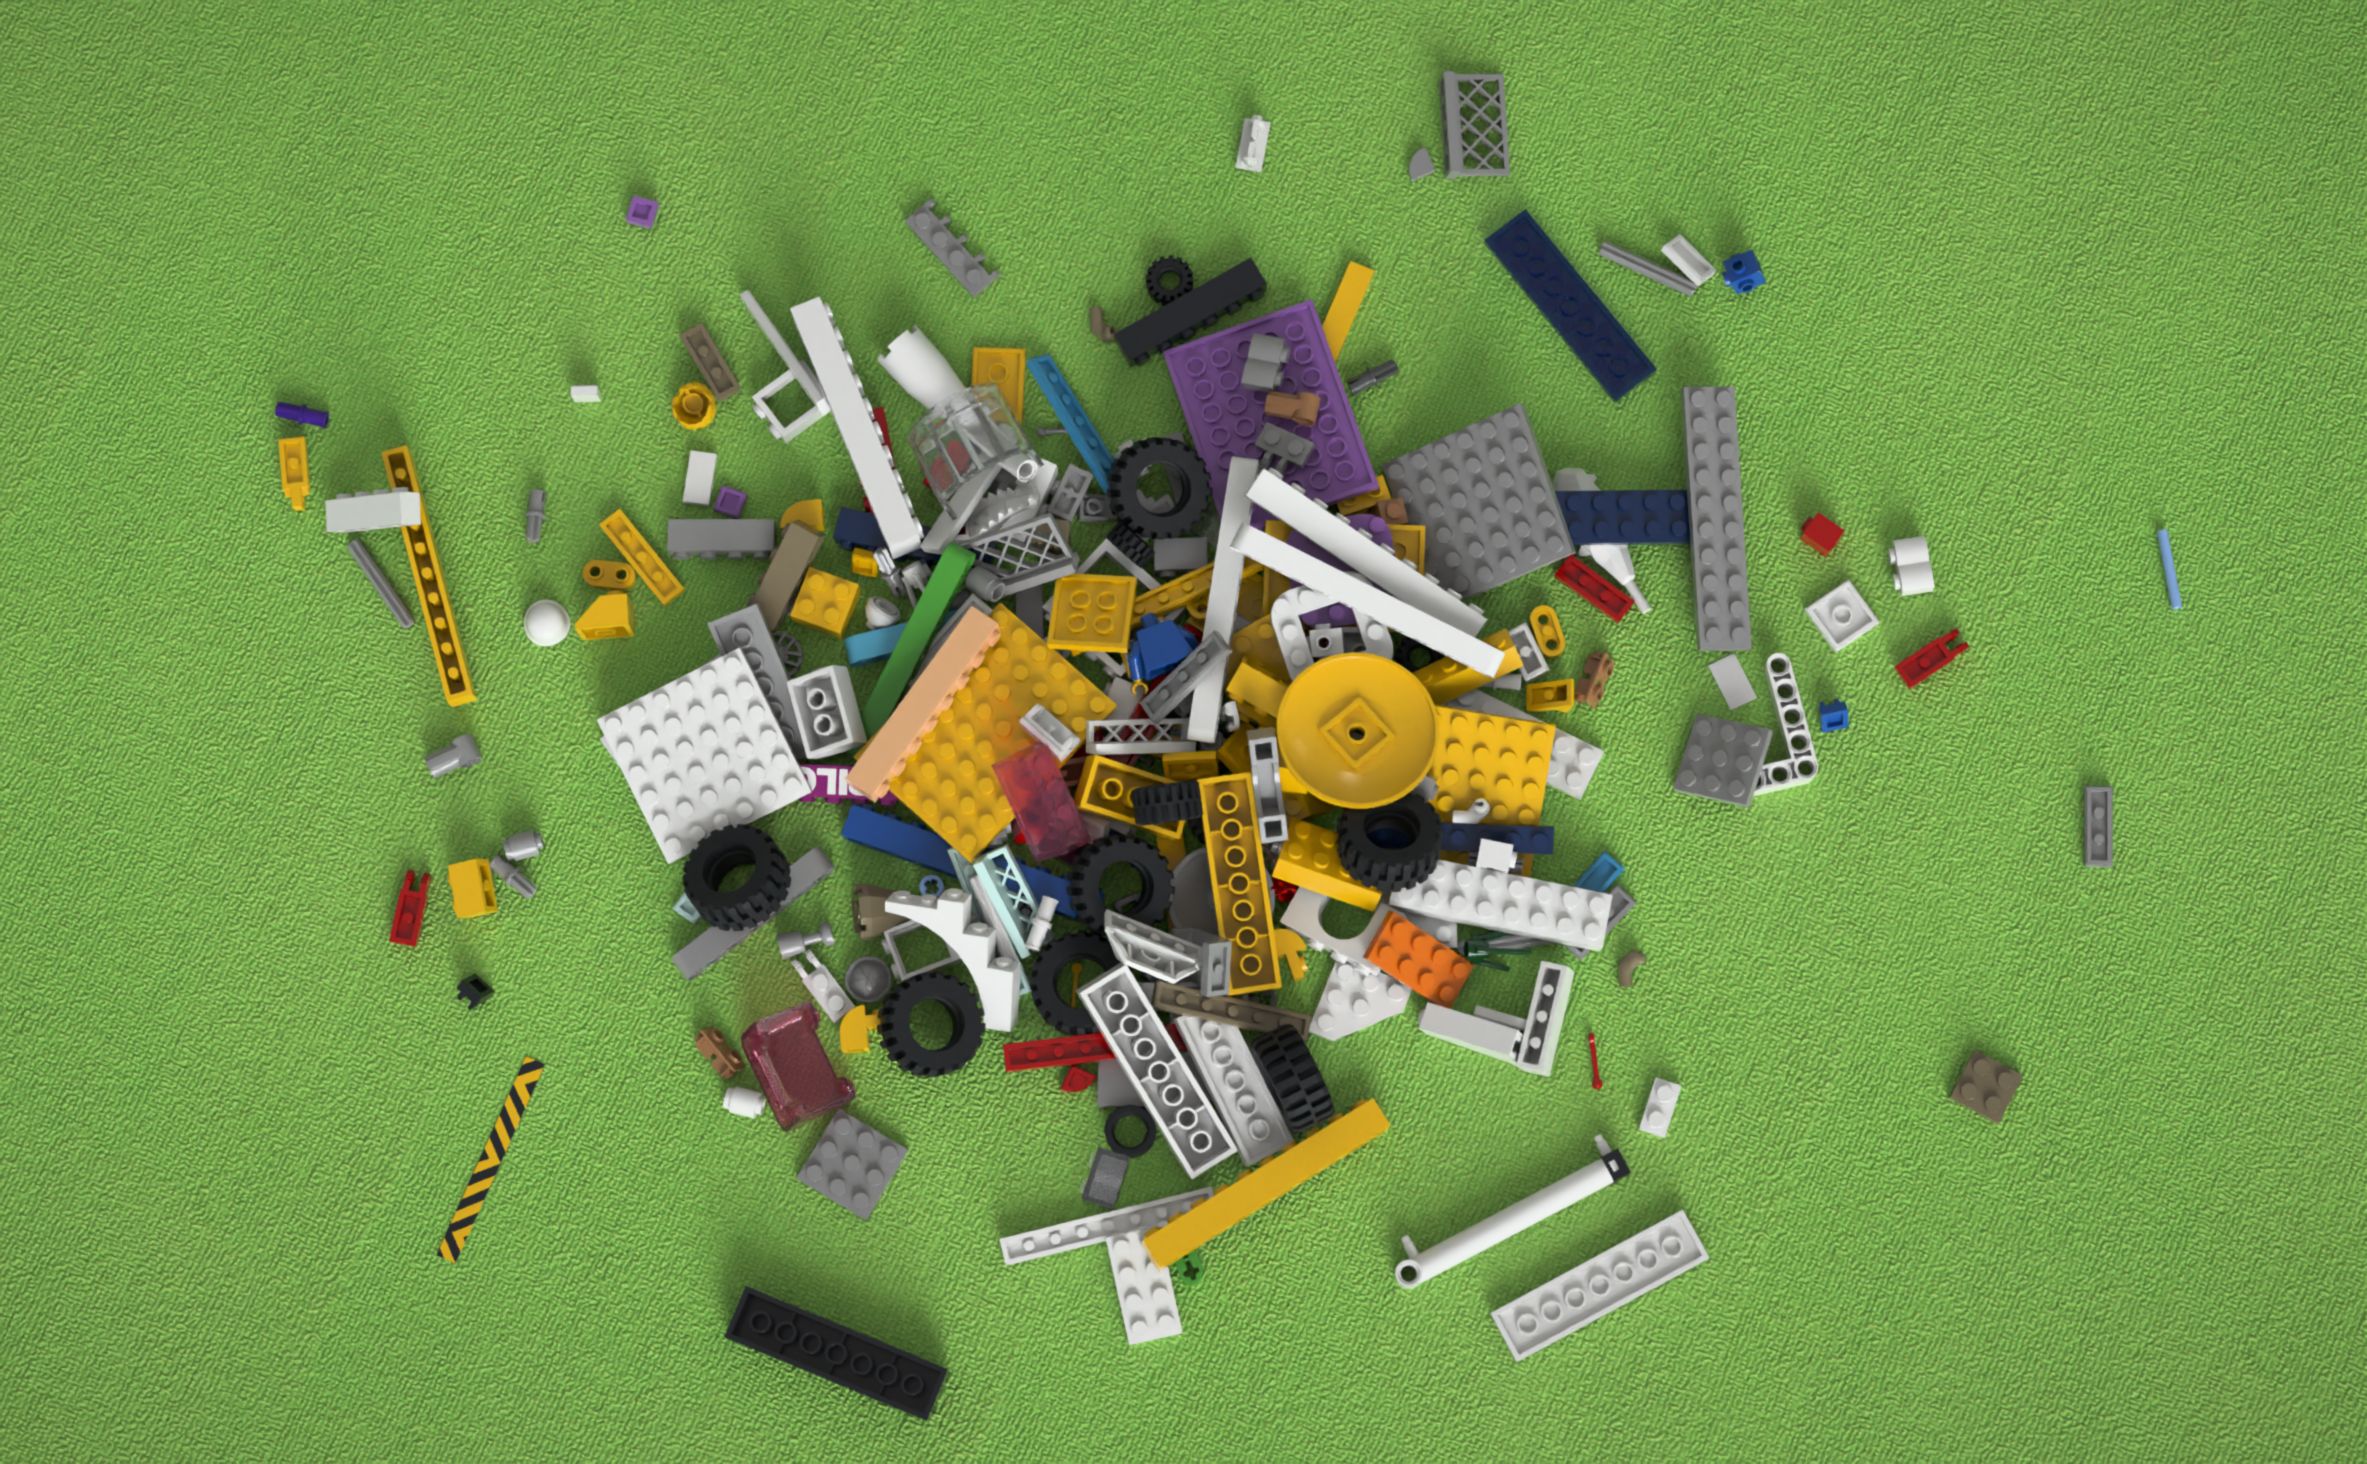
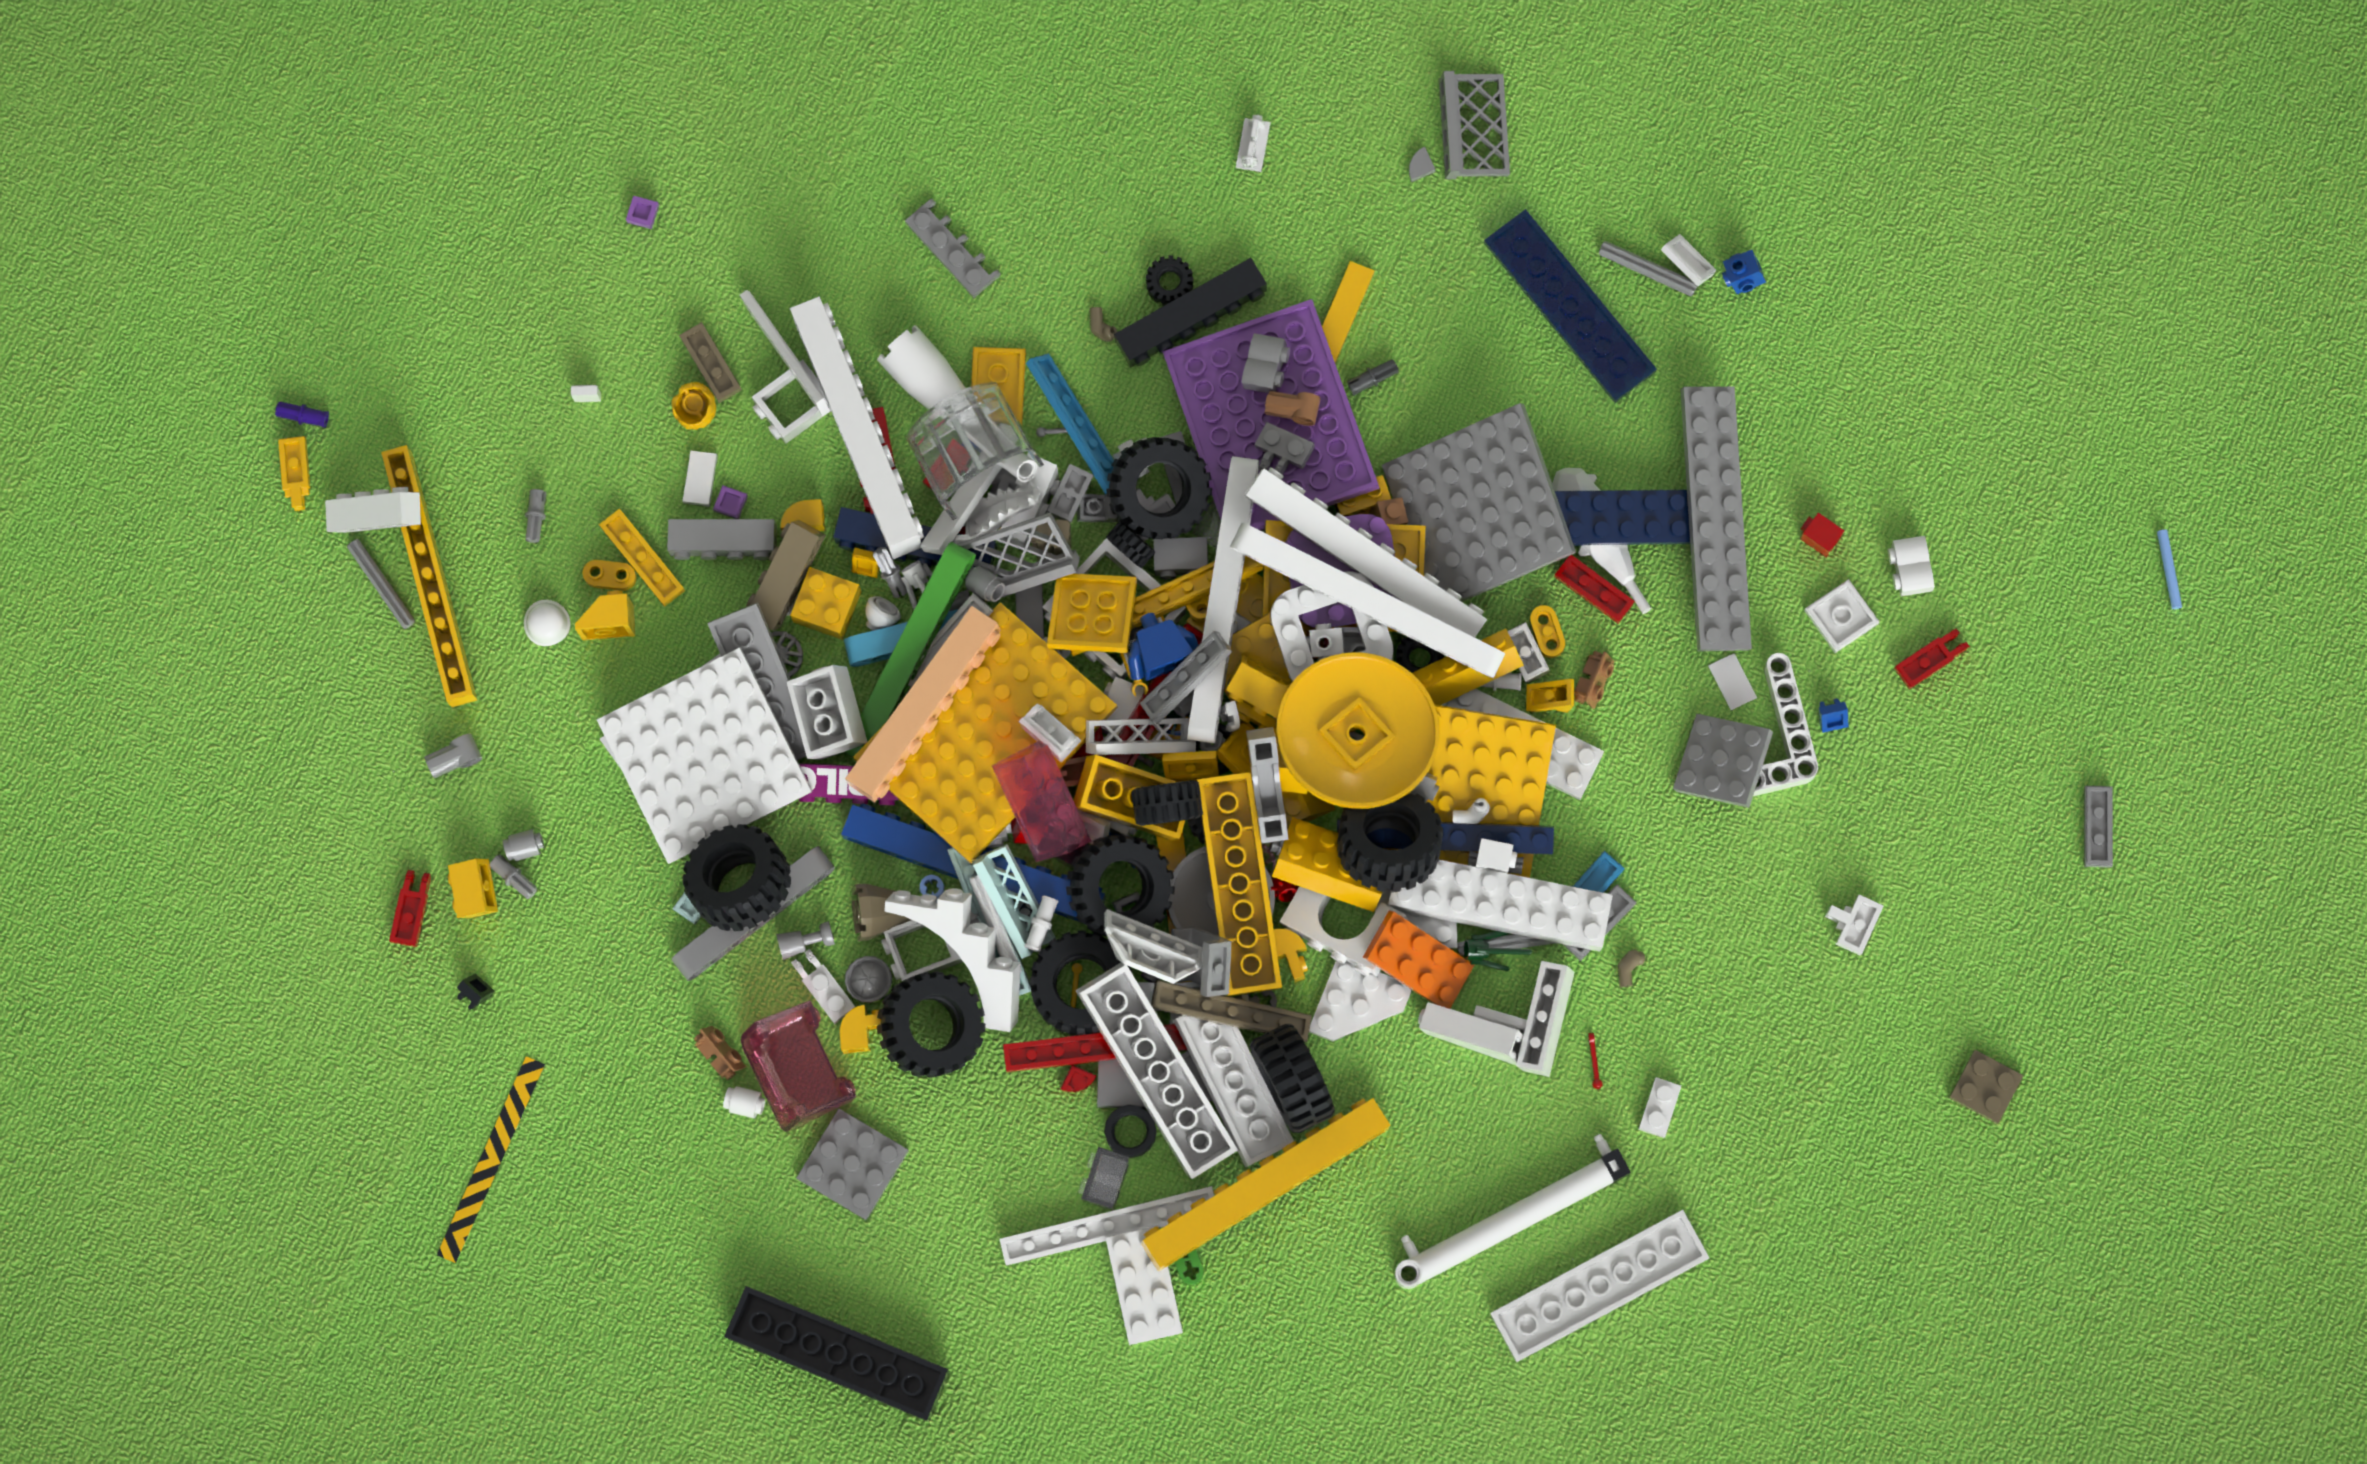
none -> white hinge [1825,895,1883,956]

